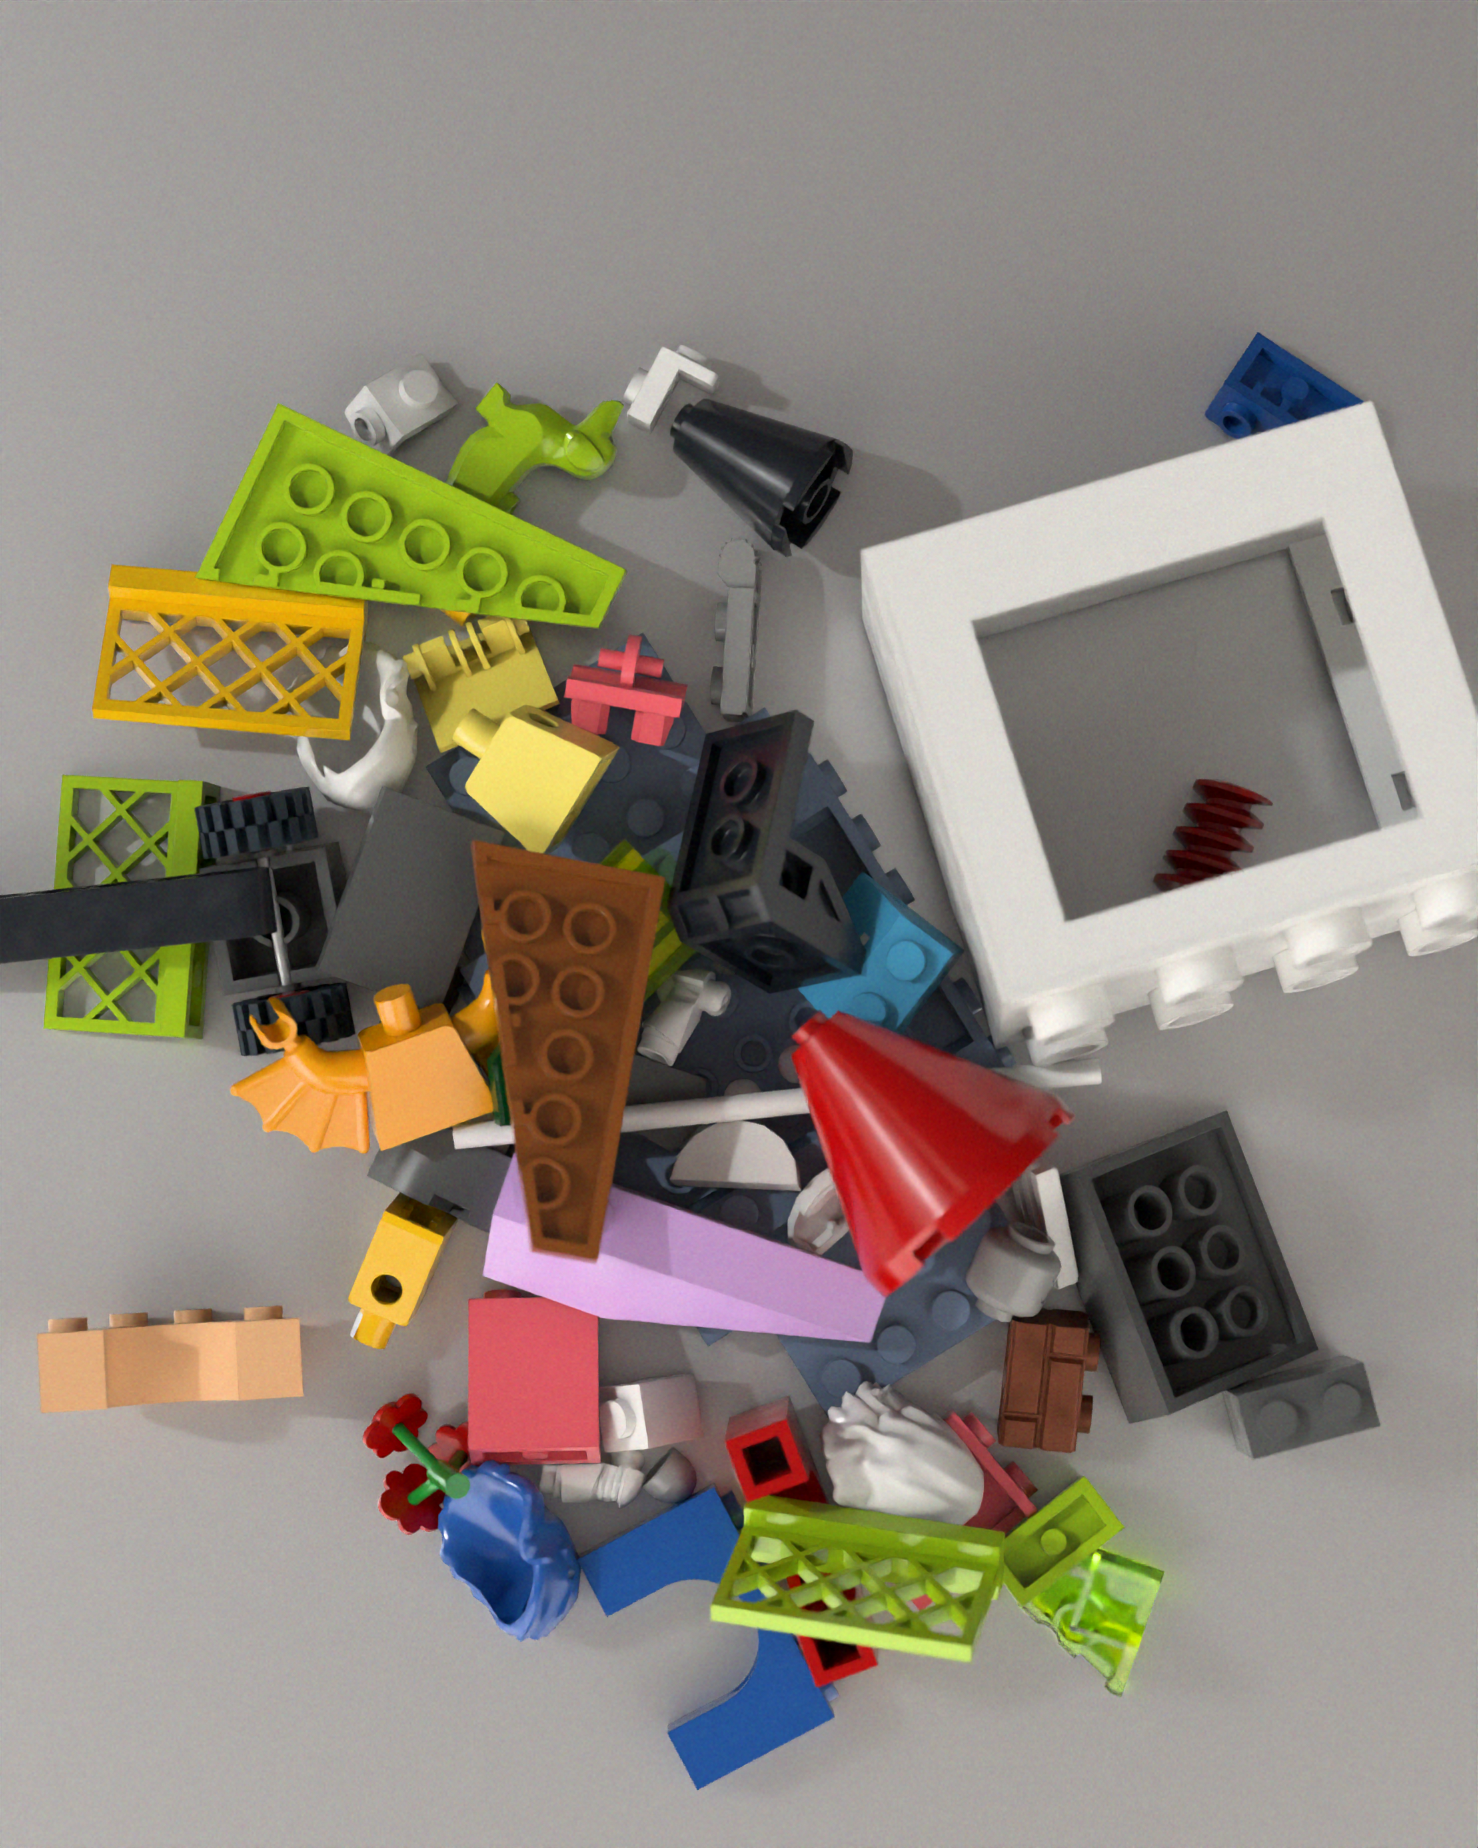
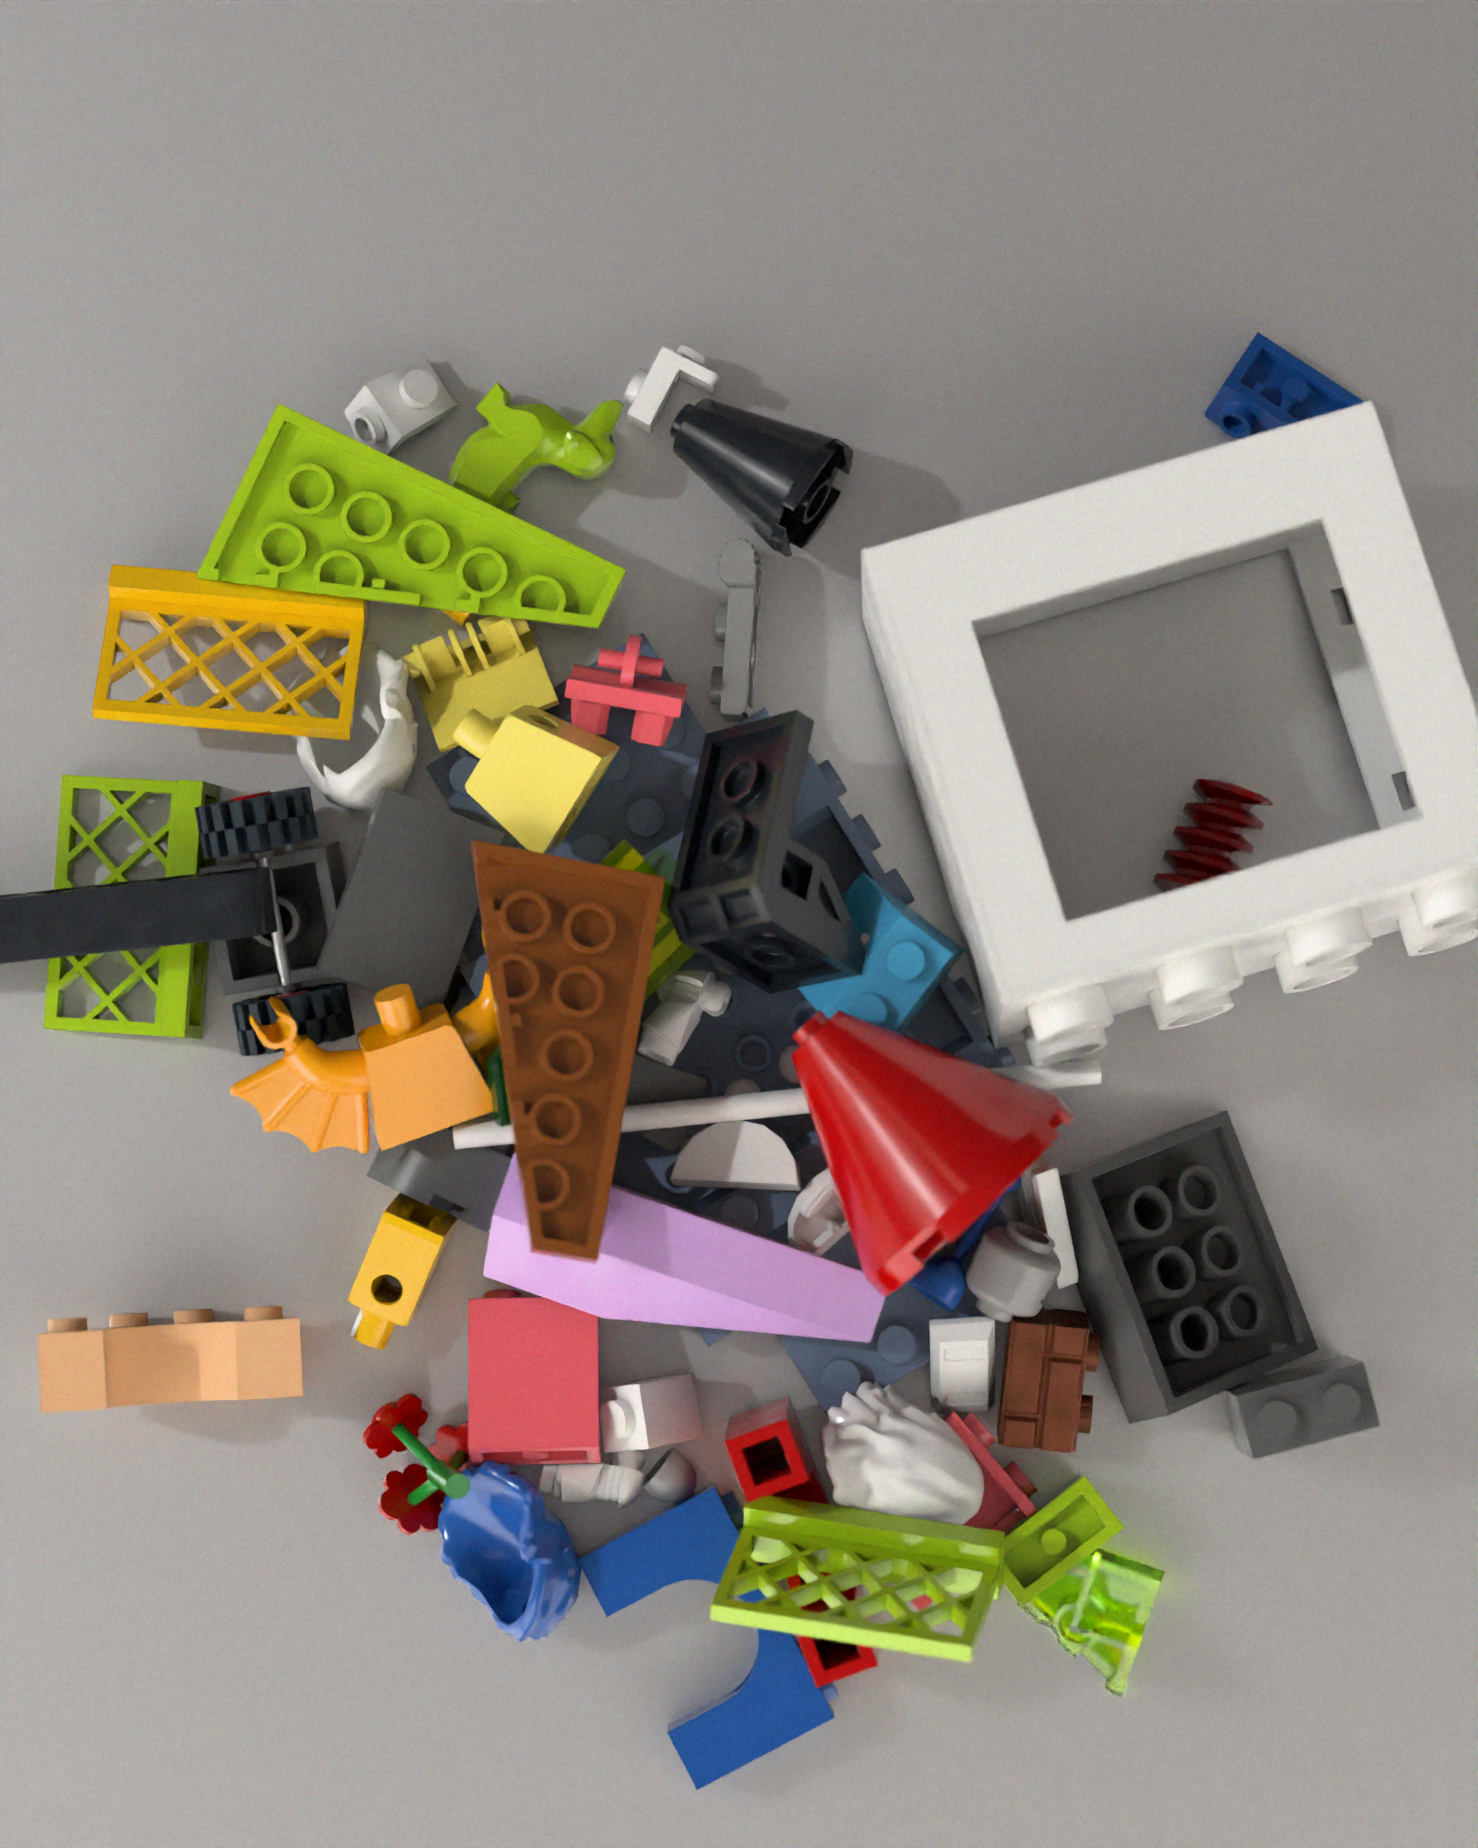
none -> blue hinge [909,1176,1022,1312]
none -> white tile [929,1316,995,1414]

